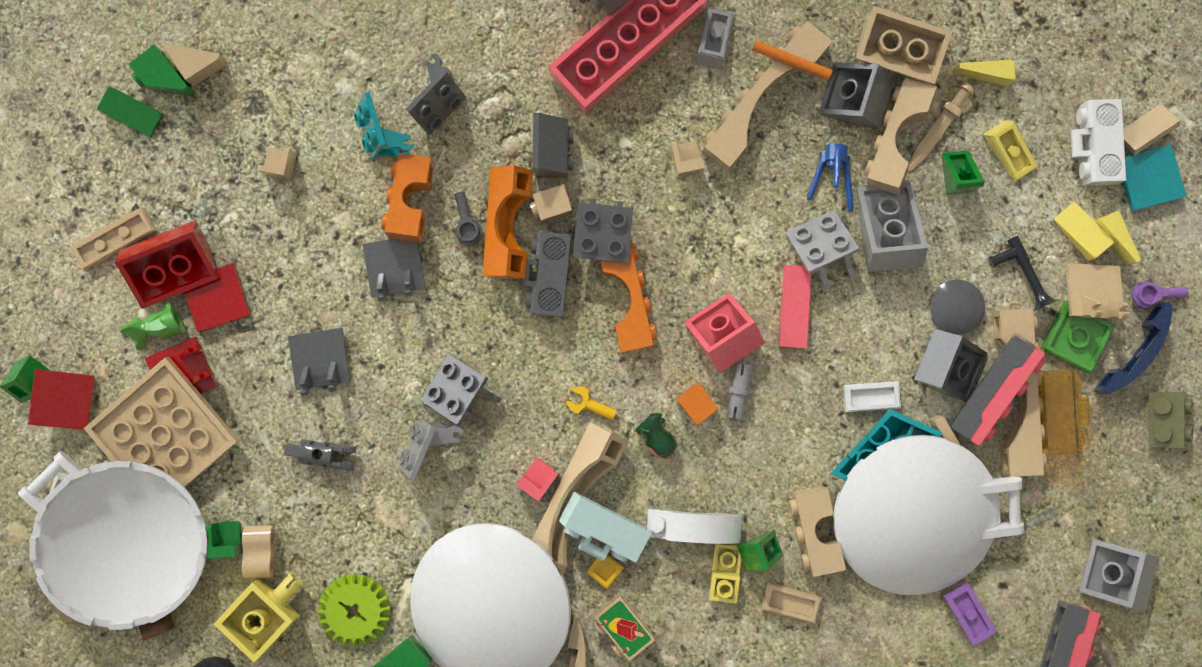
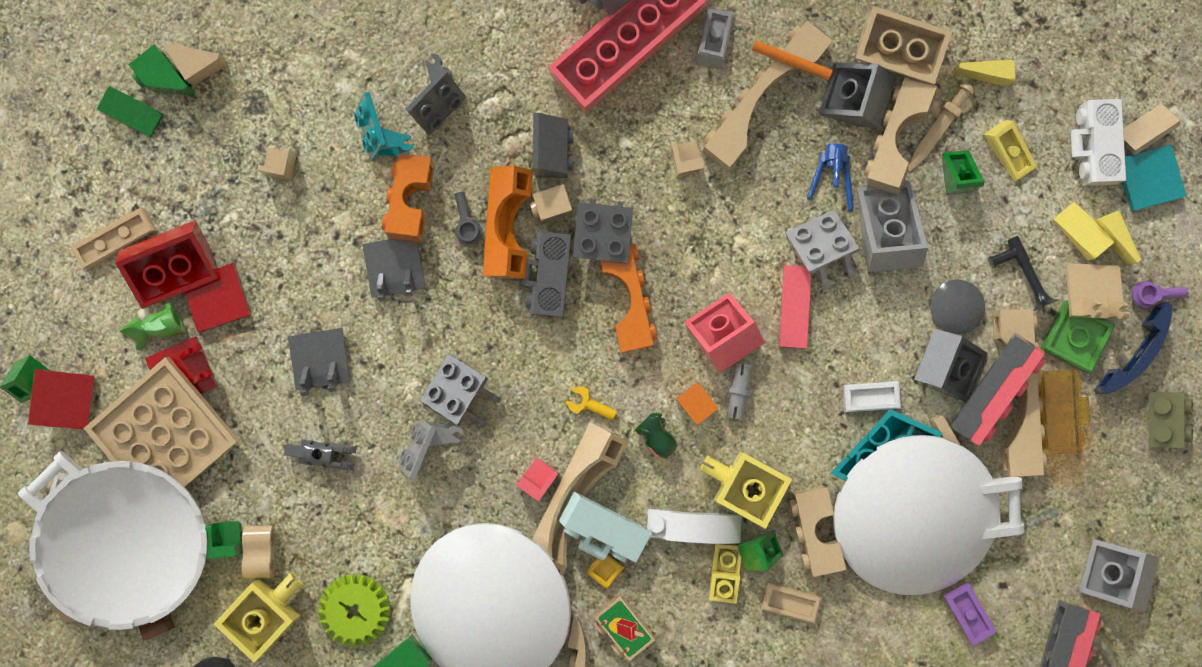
none -> light yellow brick [699,451,792,529]

